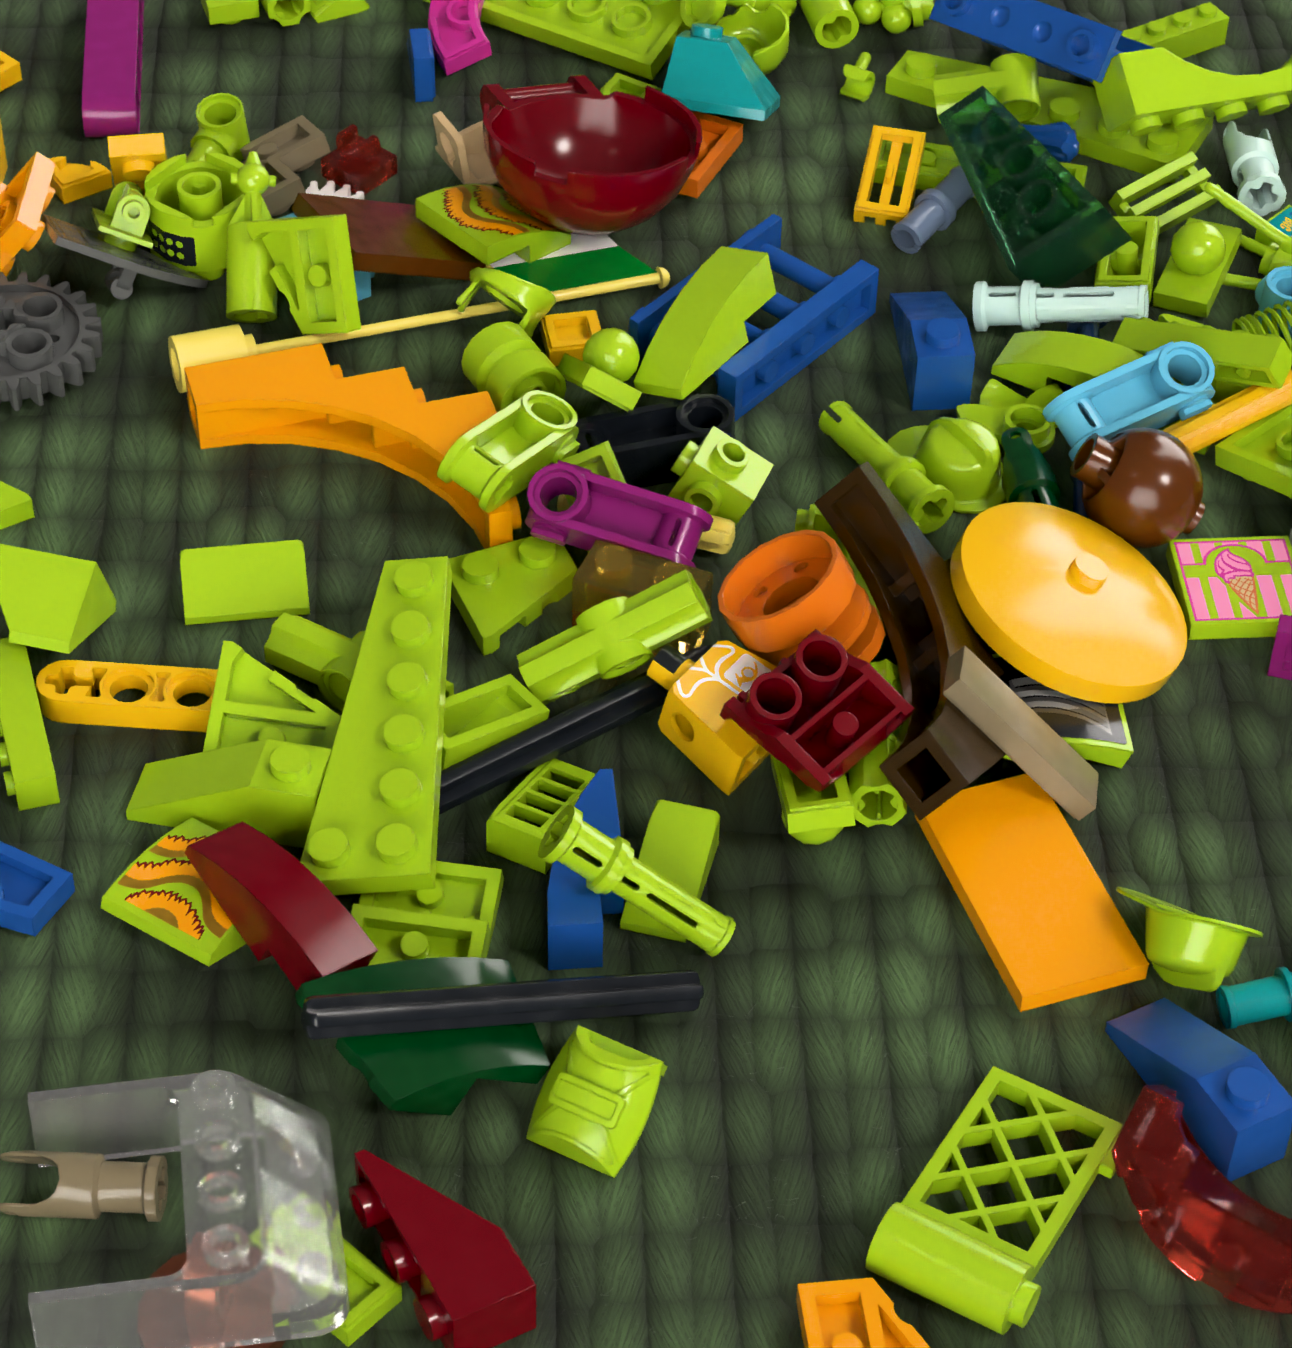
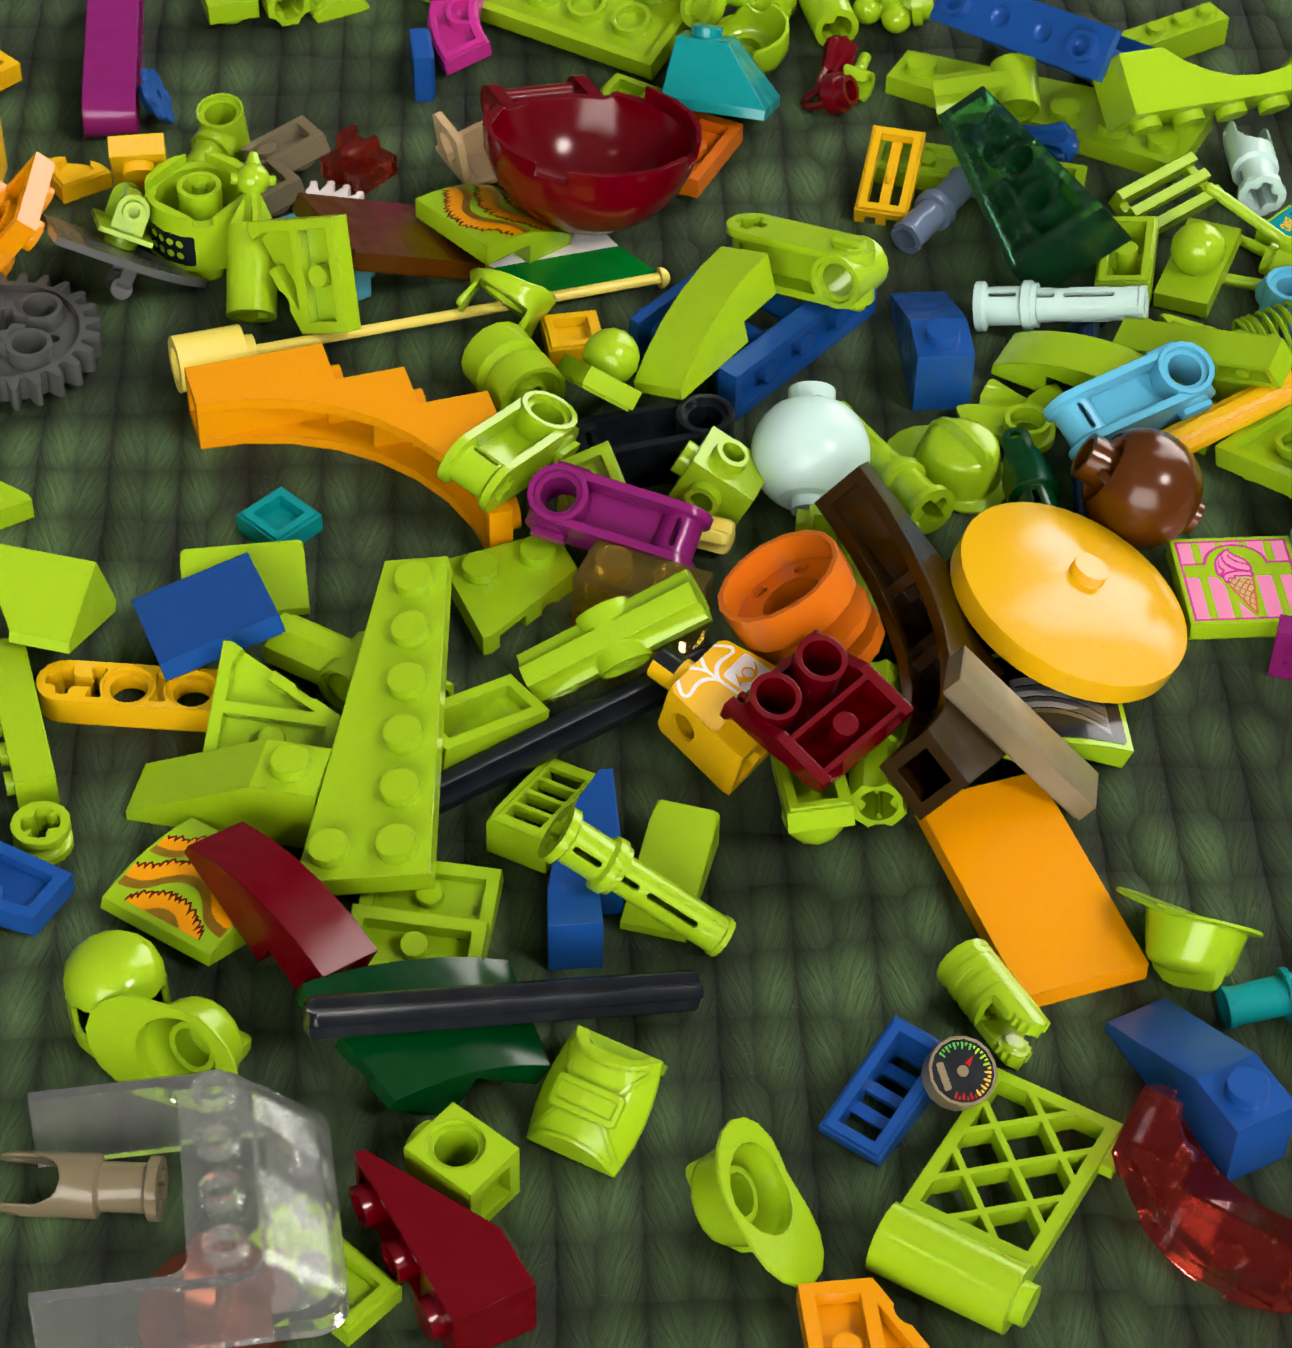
none -> lime bush [10,800,74,865]
none -> lime helmet [63,930,172,1058]
none -> lime piece [85,994,252,1114]
none -> blue tile [131,552,285,681]
none -> blue plant [137,67,175,124]
none -> teal tile [236,486,323,543]
none -> lime brick [403,1102,520,1221]
none -> lime piece [686,1117,824,1287]
none -> lime piece [726,213,889,312]
none -> light aqua brick [750,381,871,516]
none -> dark red piece [800,35,859,116]
none -> blue slope [818,1015,942,1168]
none -> tile [921,1036,998,1111]
none -> lime hinge [937,938,1051,1071]

